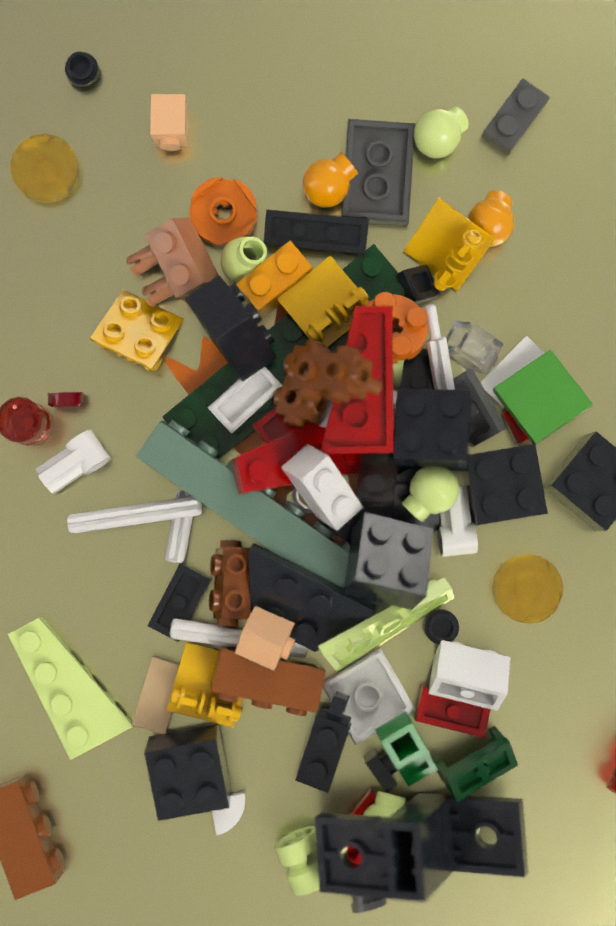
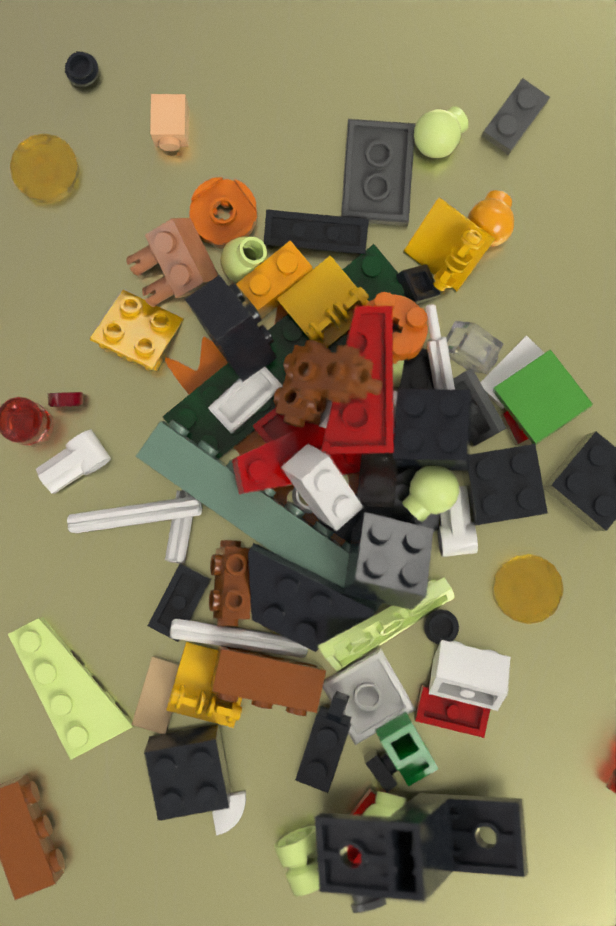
light nougat brick [235,606,295,671] -> none
light orange piece [302,152,359,208] -> none
dark green hinge [433,726,518,802] -> none

